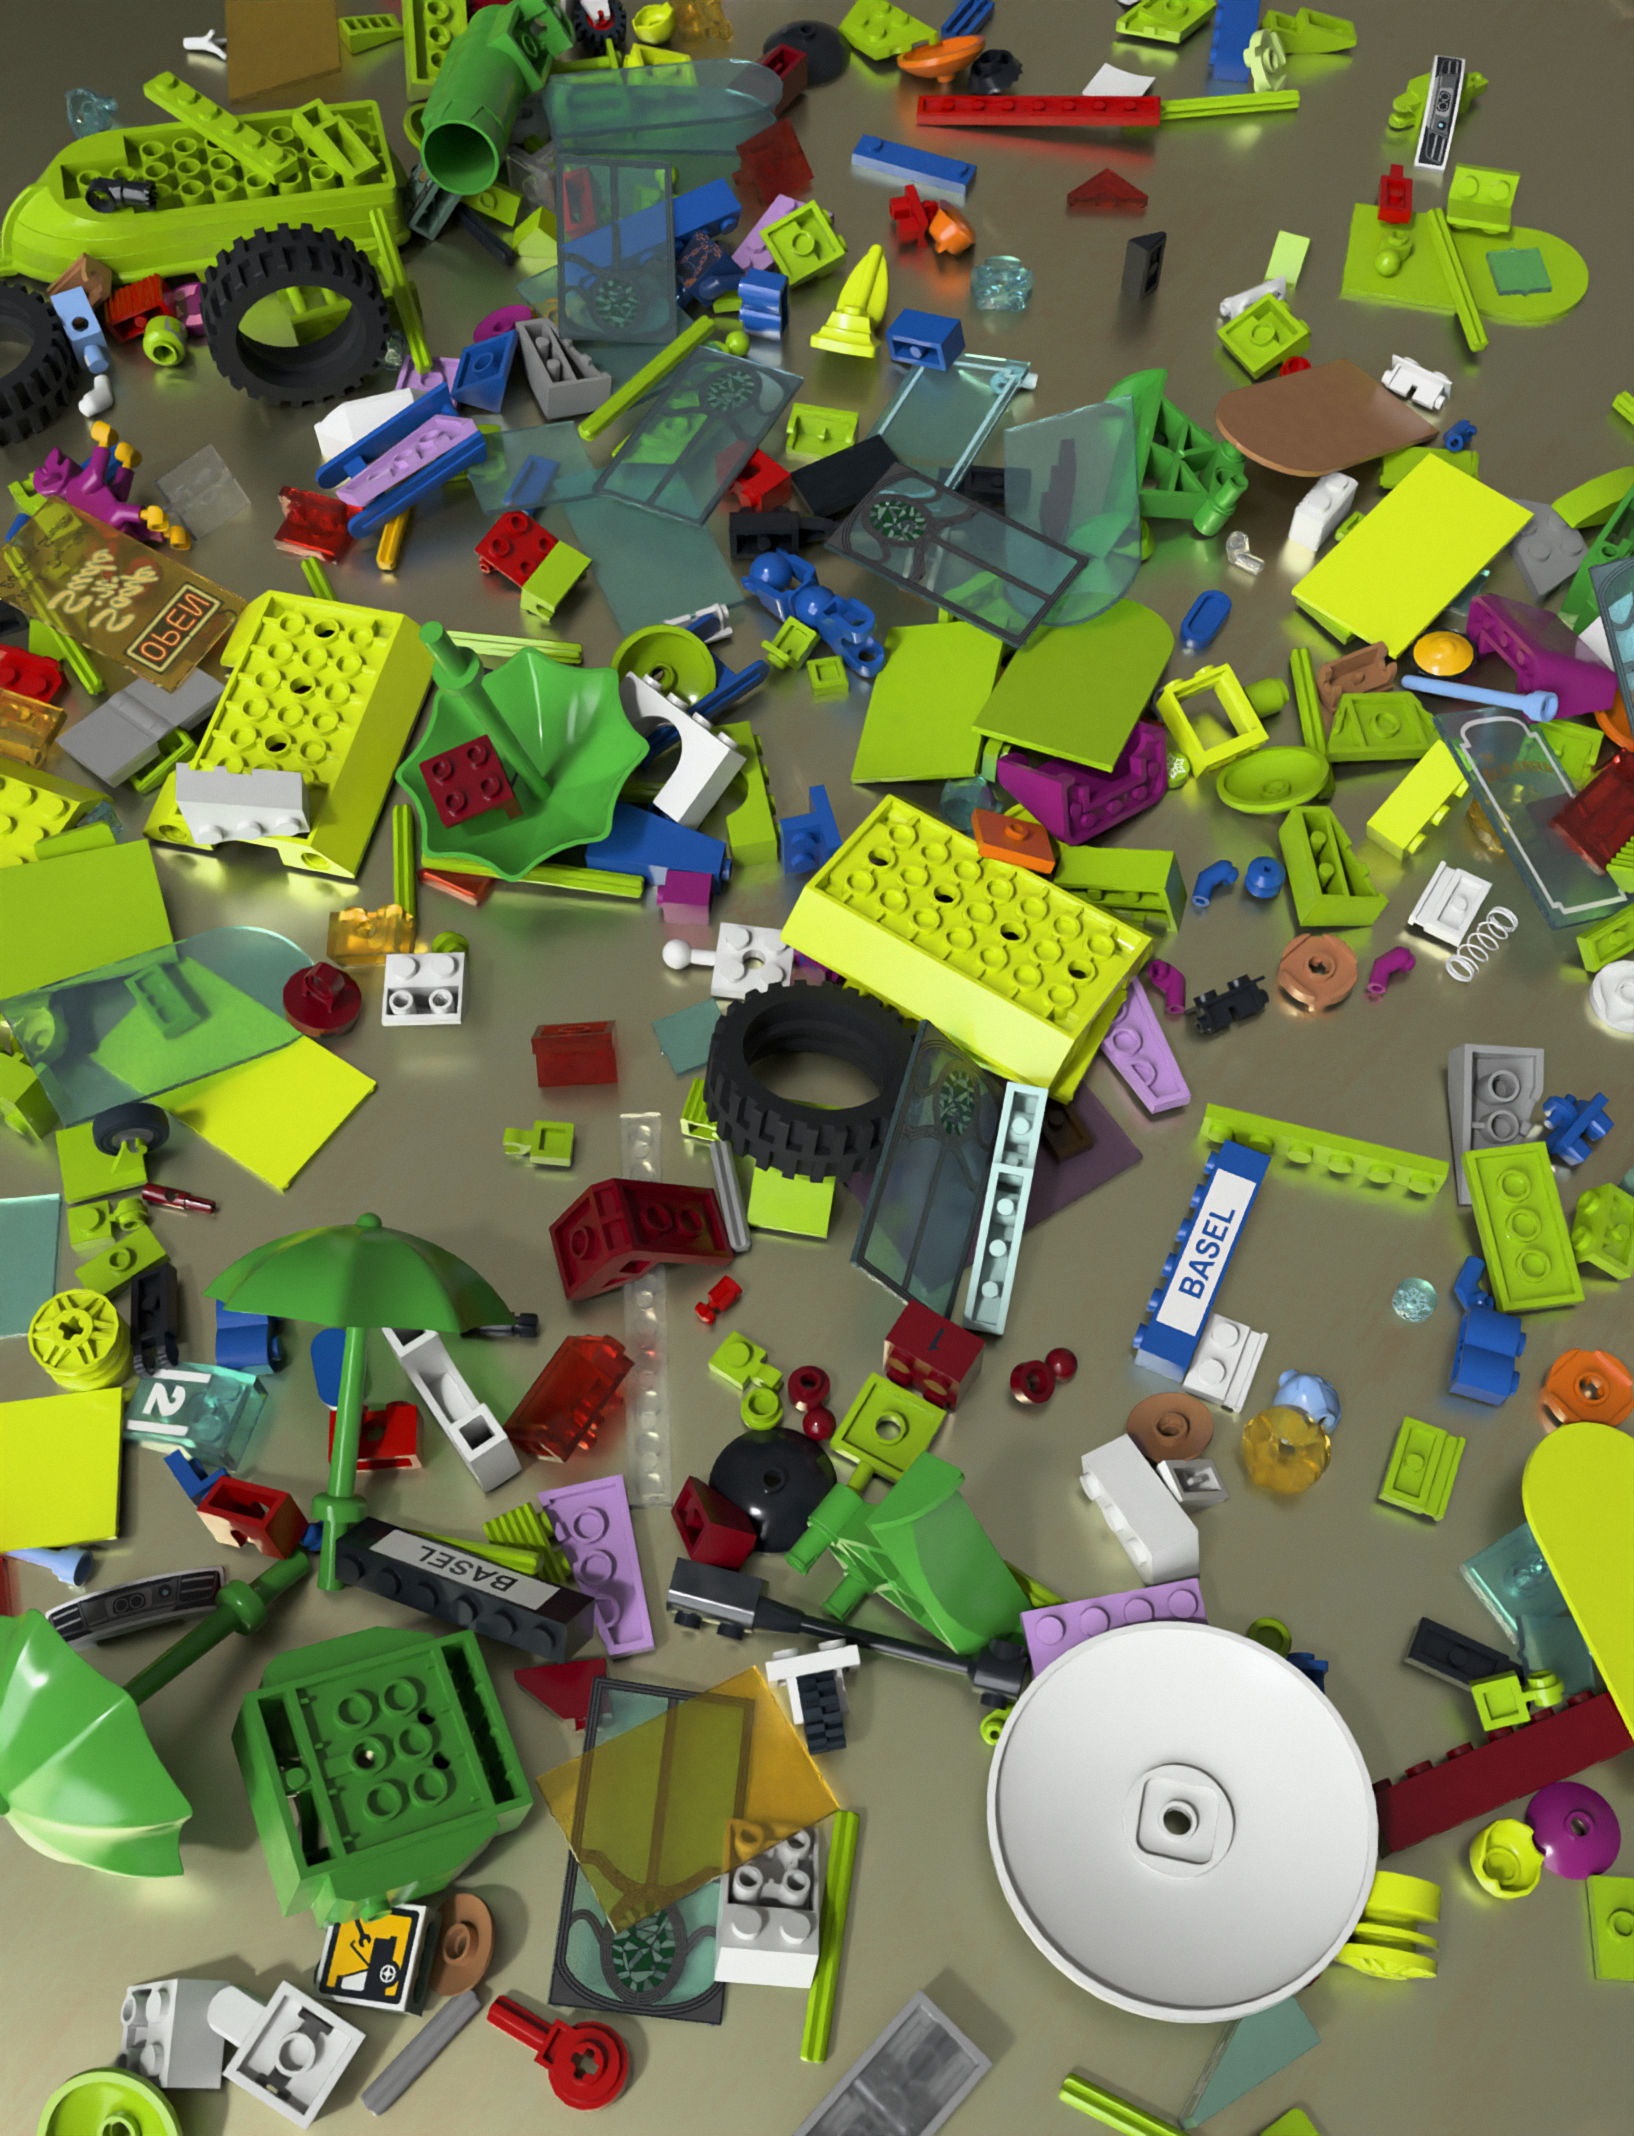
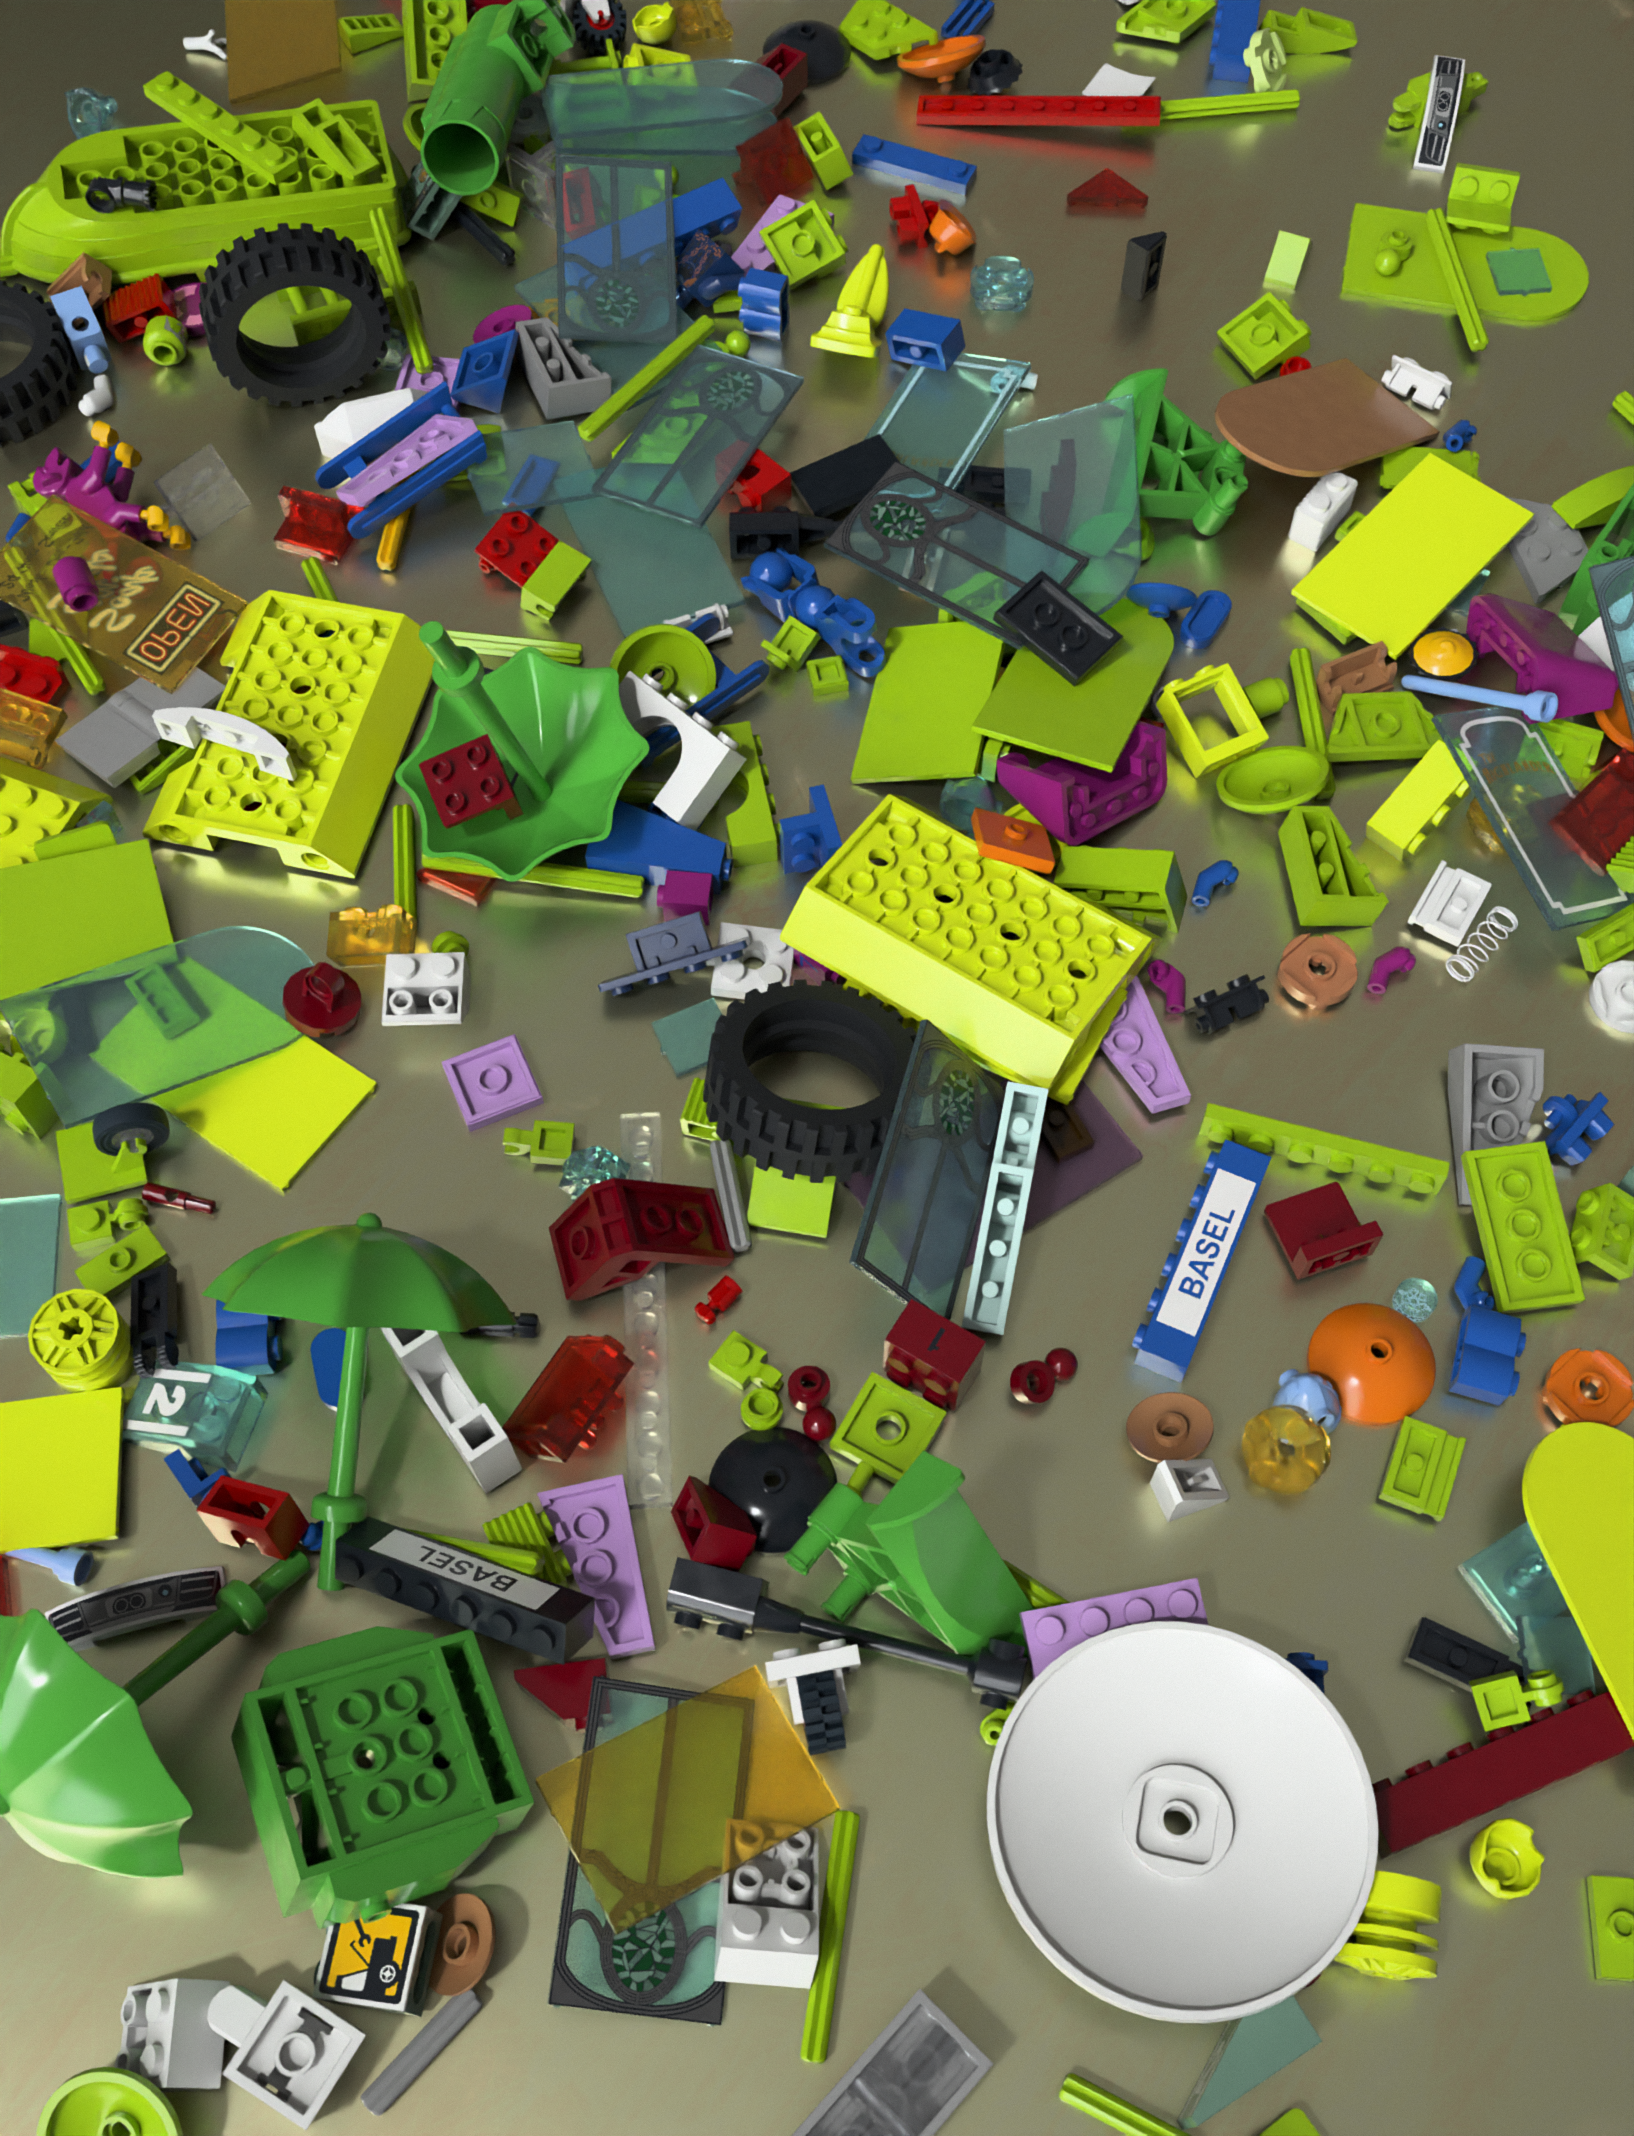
white wedge [176,762,310,845] -> none
red brick [328,1401,424,1473] -> none
red piece [487,1995,632,2112] -> none
lime slope [511,205,572,258] -> none
clear red bracket [531,1020,618,1087] -> none
lime hinge [786,402,859,459] -> none
white wedge [1080,1433,1200,1588] -> none
lime tile [1166,751,1190,788] -> none
white plate [1181,1312,1269,1414] -> none
white hinge [1220,275,1287,320] -> none
clear arm [1226,531,1265,577] -> none
blue wheel [1245,856,1286,898] -> none
lime tile [1245,1617,1292,1658] -> none
red hinge [1377,164,1413,224] -> none
magenta dish [1525,1781,1621,1880] -> none
none -> magenta brick [52,556,99,612]
none -> white slope [152,707,297,781]
none -> lavender tile [441,1034,544,1132]
none -> clear light blue brick [559,1145,630,1202]
none -> dark blue bracket [598,911,751,996]
none -> lime brick [793,111,853,190]
none -> black tile [993,570,1123,687]
none -> blue dish [1126,583,1197,618]
none -> dark red bracket [1264,1182,1384,1280]
none -> orange dish [1307,1303,1436,1426]

